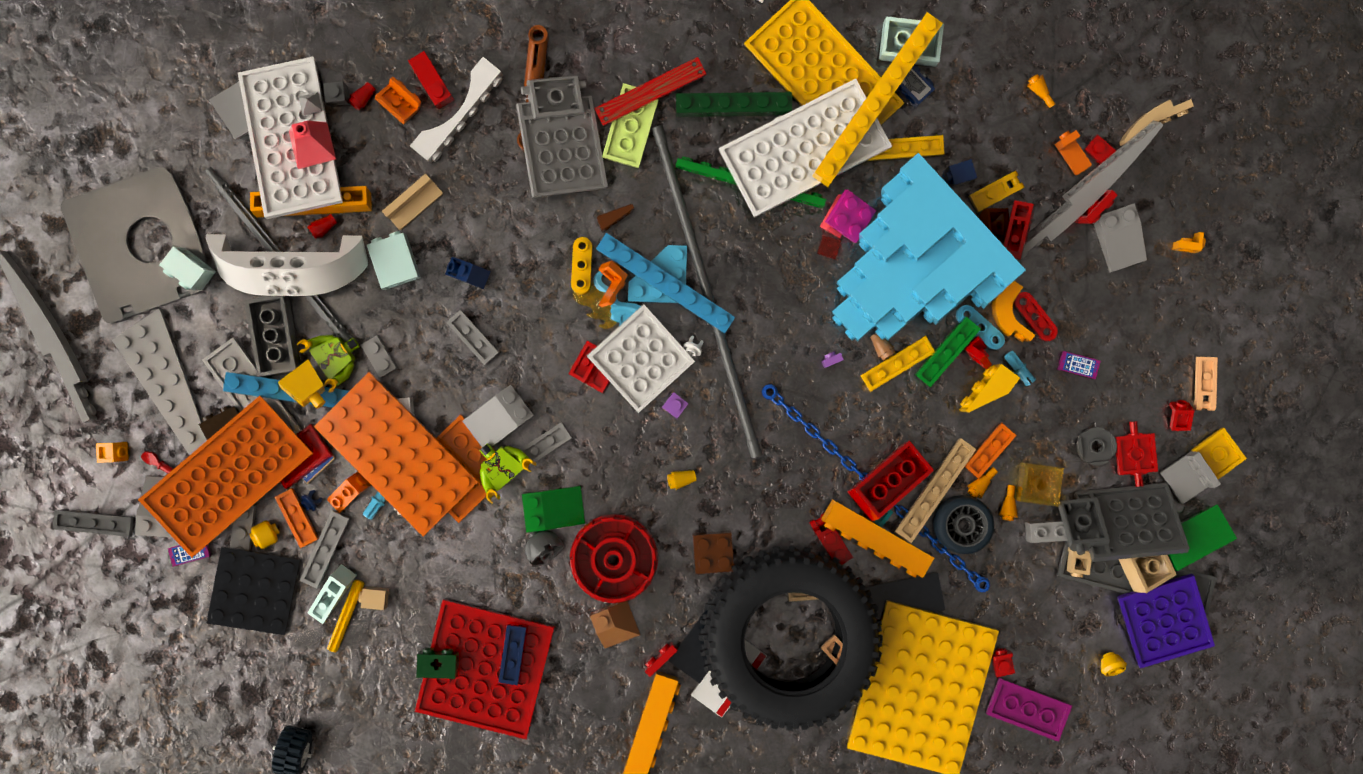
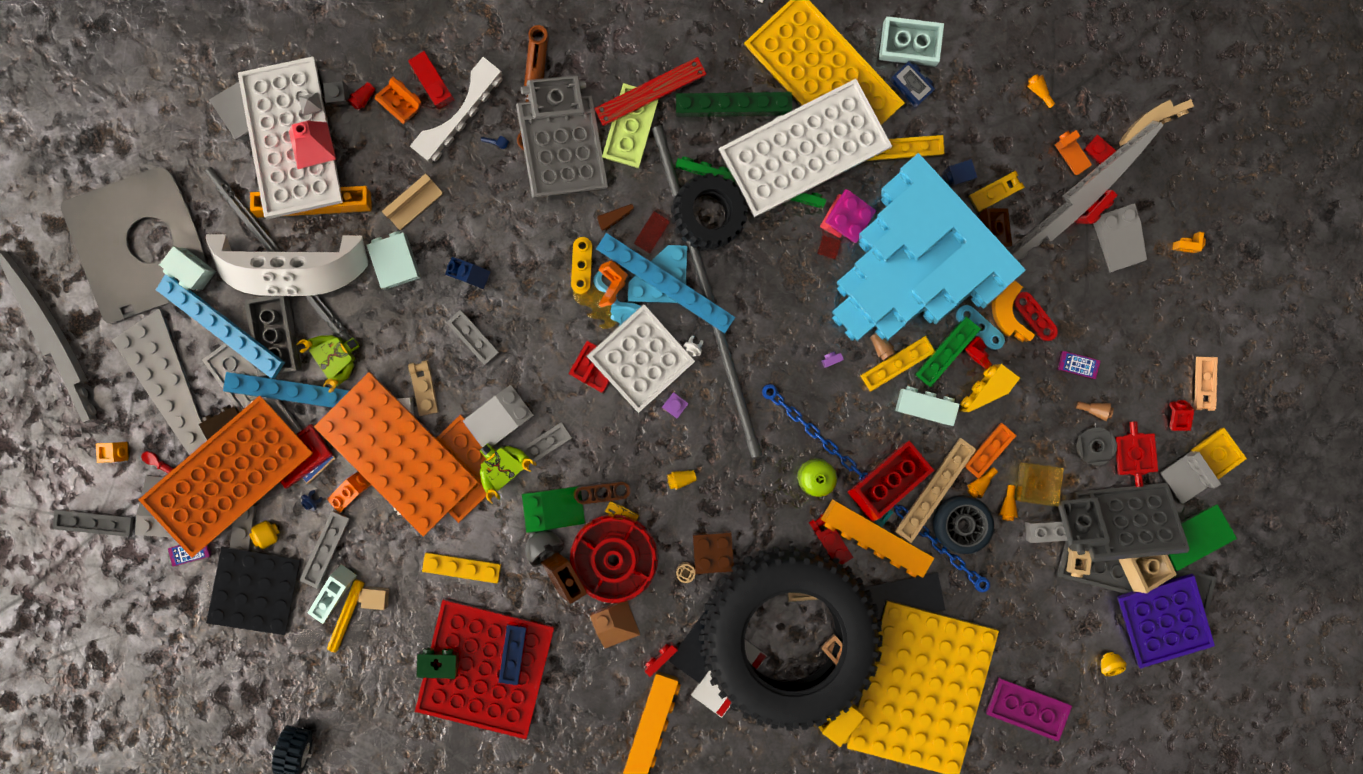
orange plate [274,488,319,548] -> none
yellow torso [278,360,326,409] -> none
red cone [307,214,337,239] -> none
light grey plate [361,335,398,378] -> none
medium azure axle [363,492,386,520] -> none
yellow brick [812,12,943,187] -> none
red bracket [991,648,1015,678] -> none
red slope [1003,200,1035,260] -> none
medium azure axle [1004,351,1036,386] -> none
none -> dark azure plate [156,274,285,379]
none -> tan plate [408,360,439,416]
none -> yellow plate [422,552,501,584]
none -> dark blue hand [481,135,509,149]
none -> reddish brown brick [541,552,587,604]
none -> reddish brown beam [573,481,630,504]
none -> yellow piece [605,501,639,520]
none -> clear red tile [634,211,670,254]
none -> black tyre [671,173,748,250]
none -> tan wheel [676,562,696,583]
none -> lime cylinder [797,458,837,497]
none -> yellow brick [819,702,865,747]
none -> light aqua brick [895,386,960,426]
none -> medium nougat cone [1076,401,1114,421]

